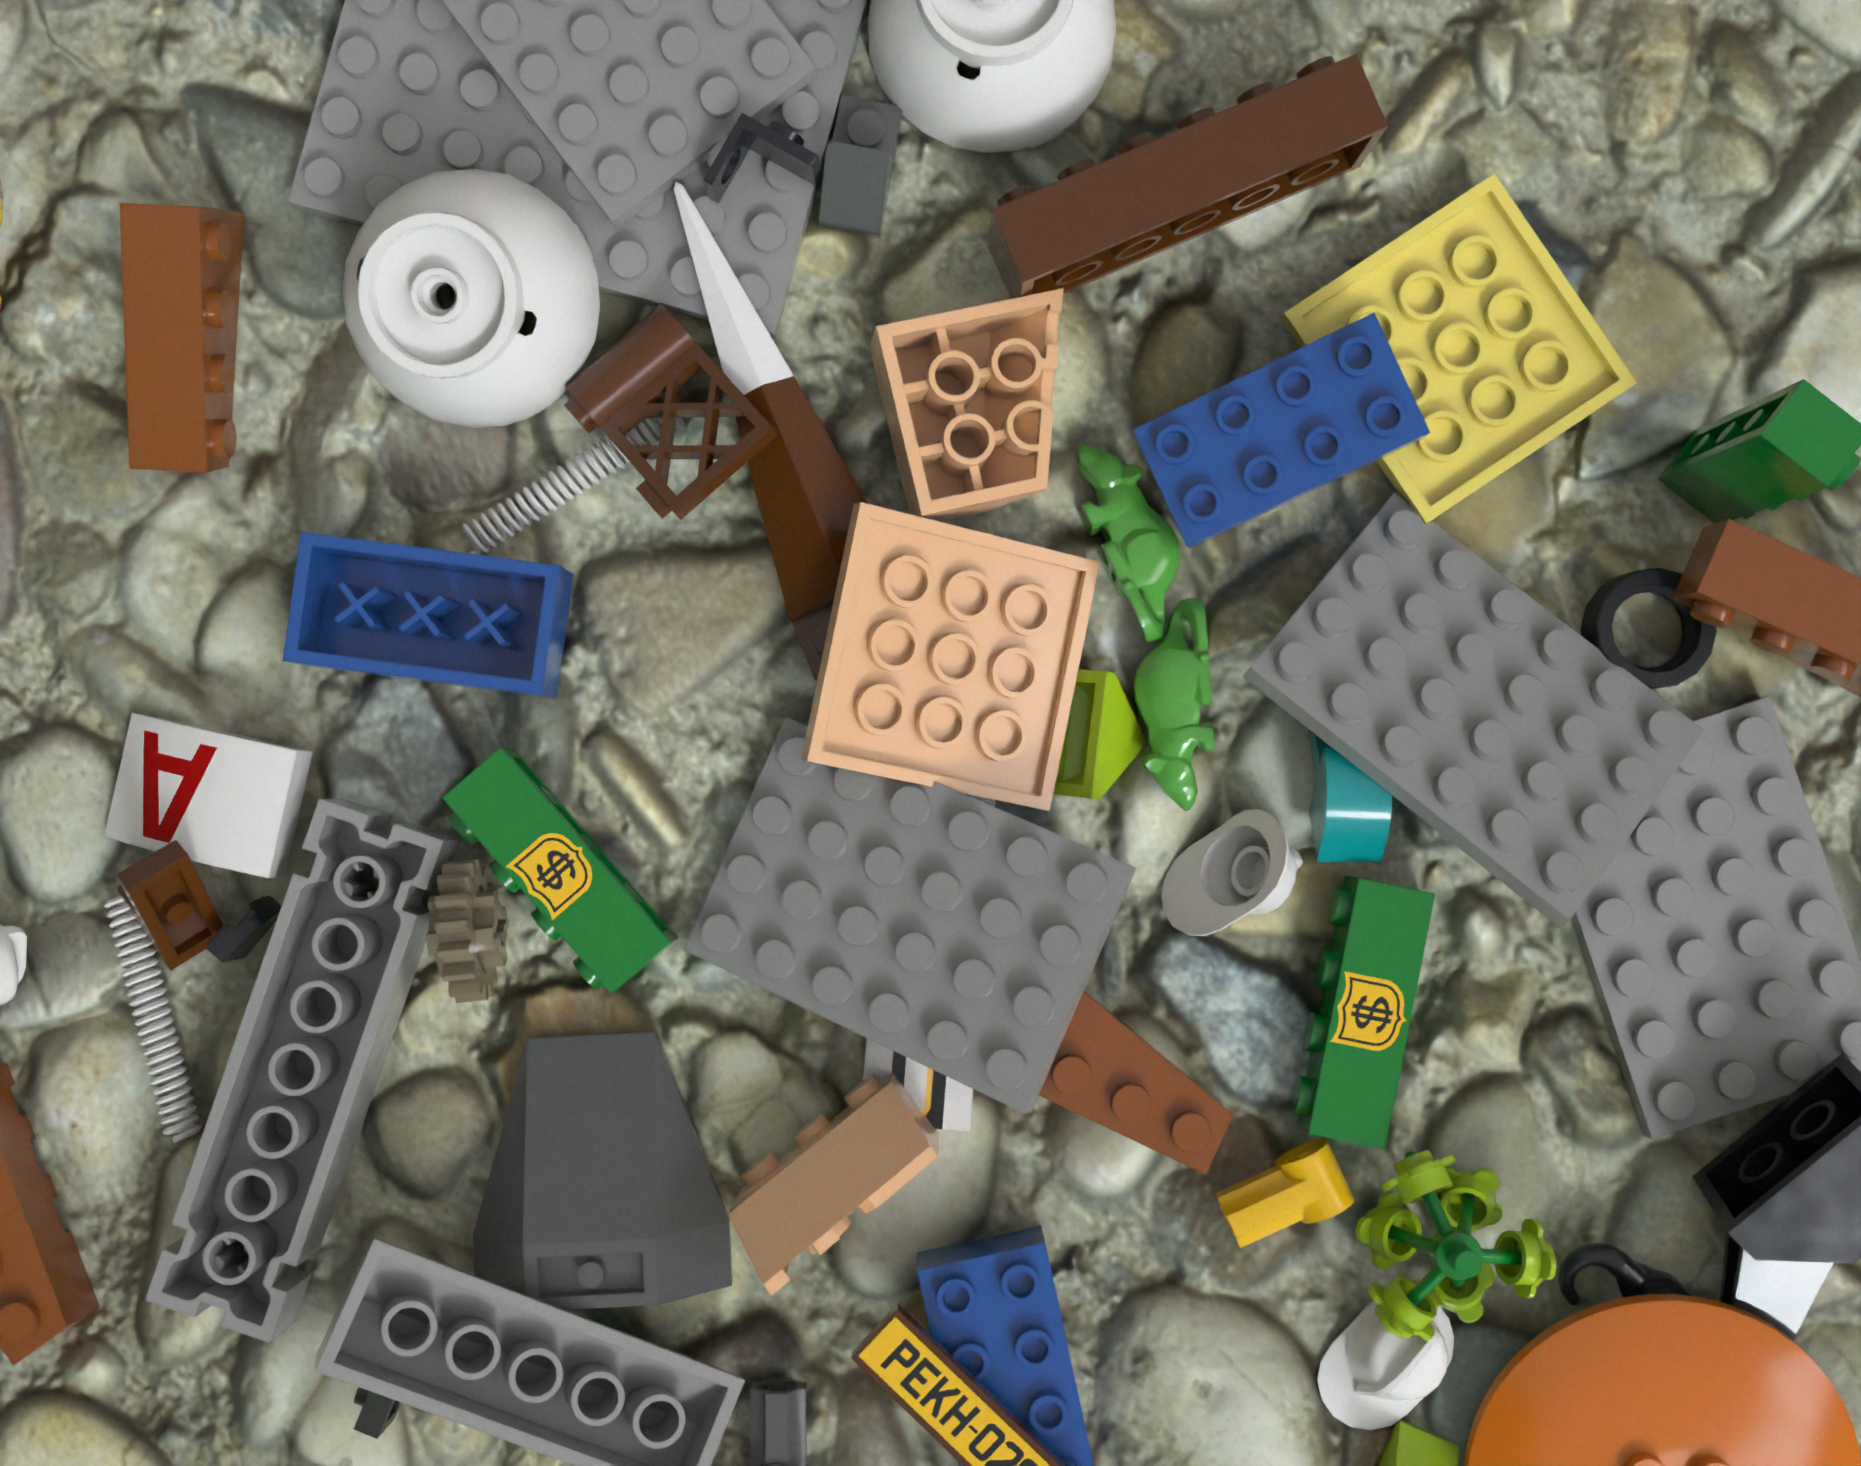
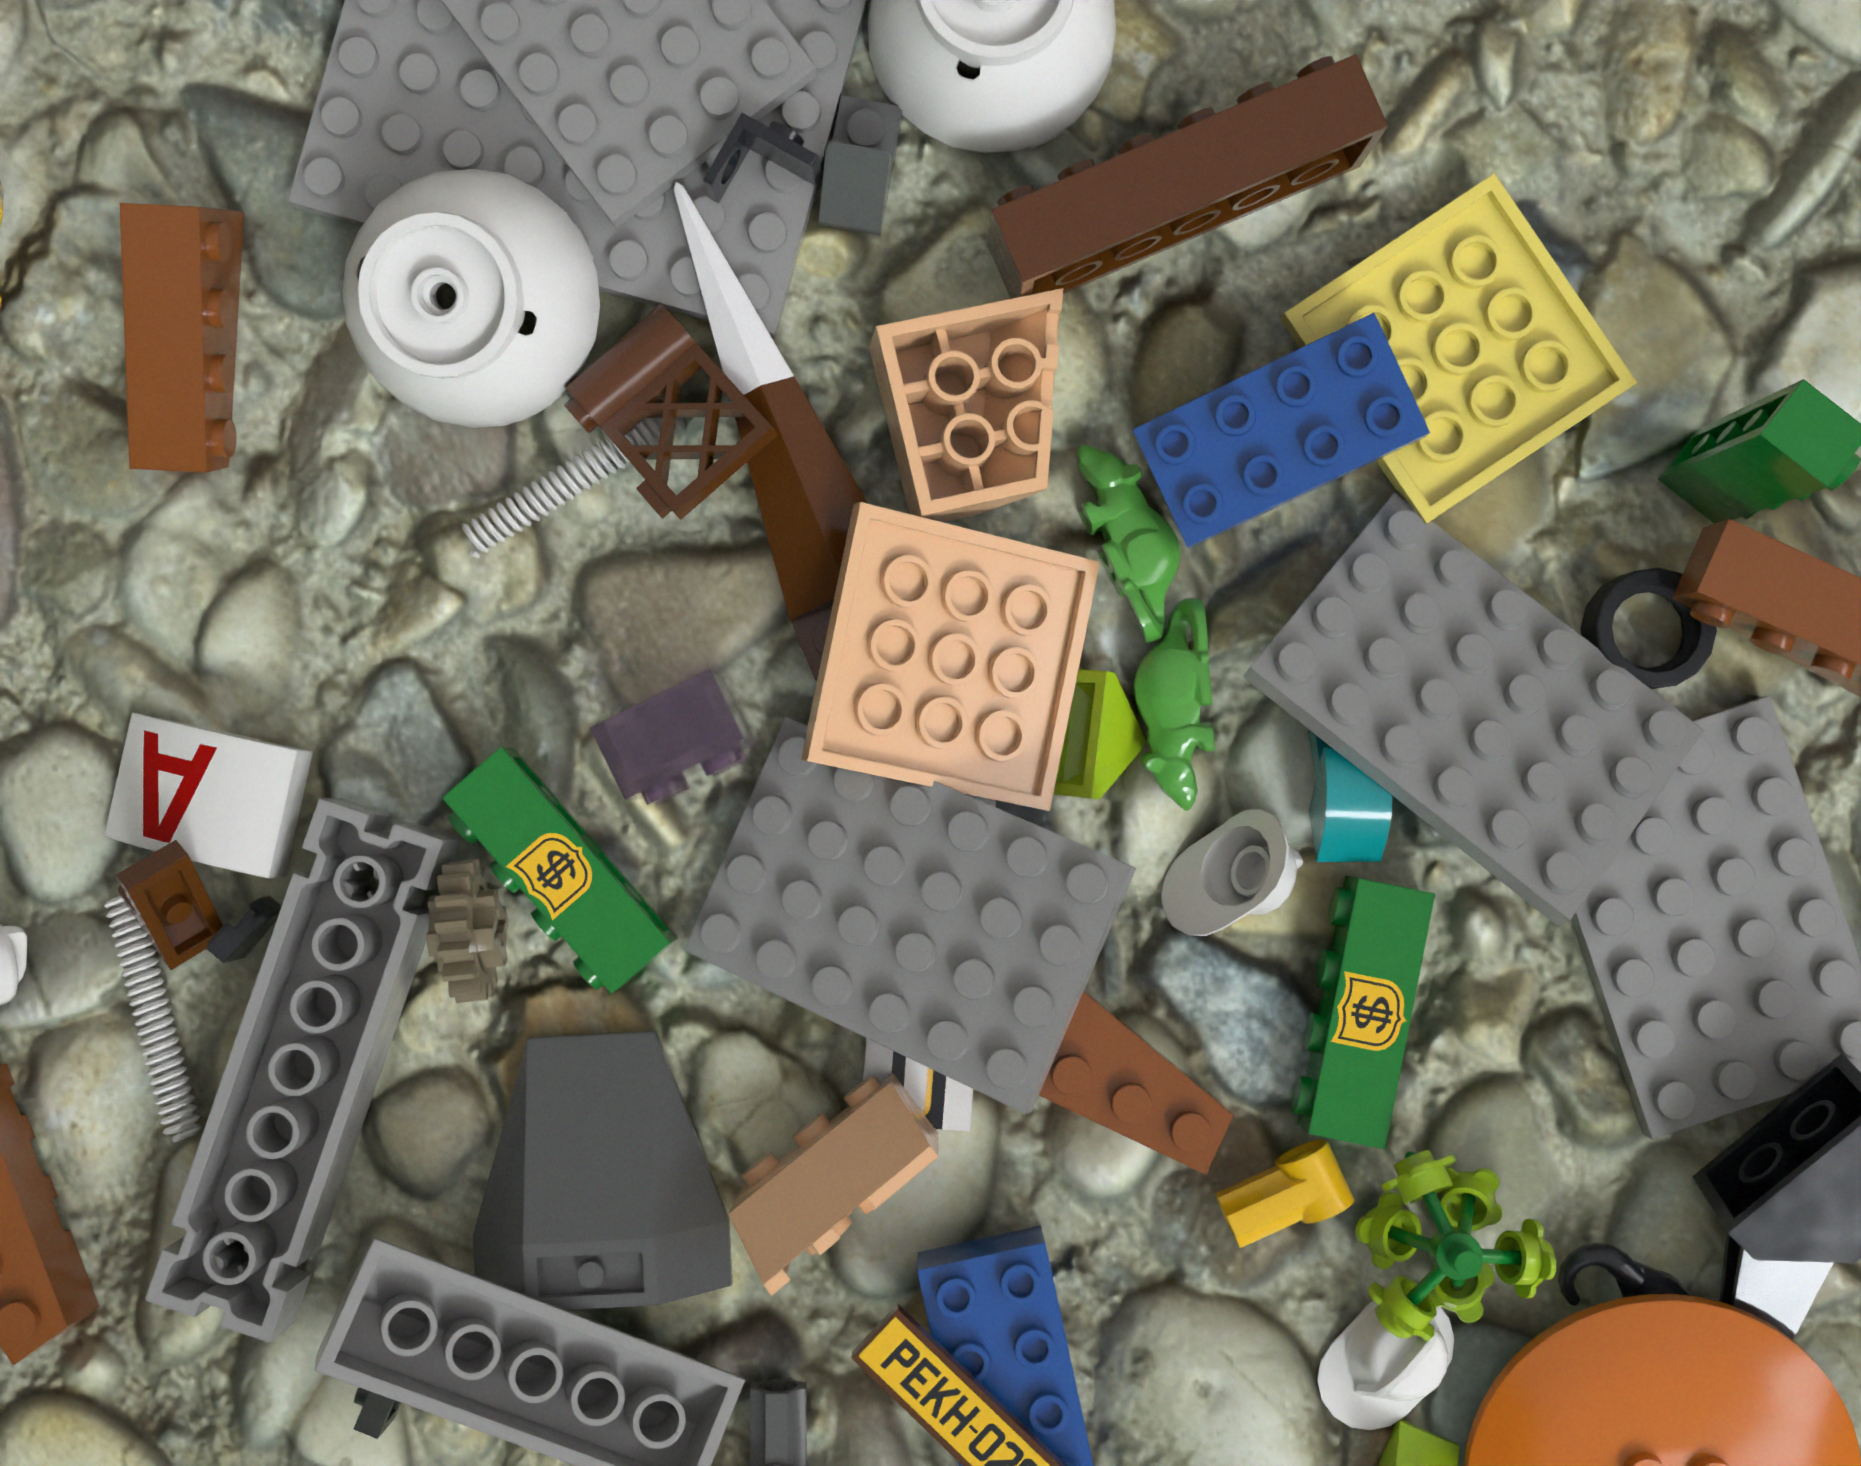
blue brick [282,531,574,699] -> none
none -> clear purple brick [590,669,756,806]

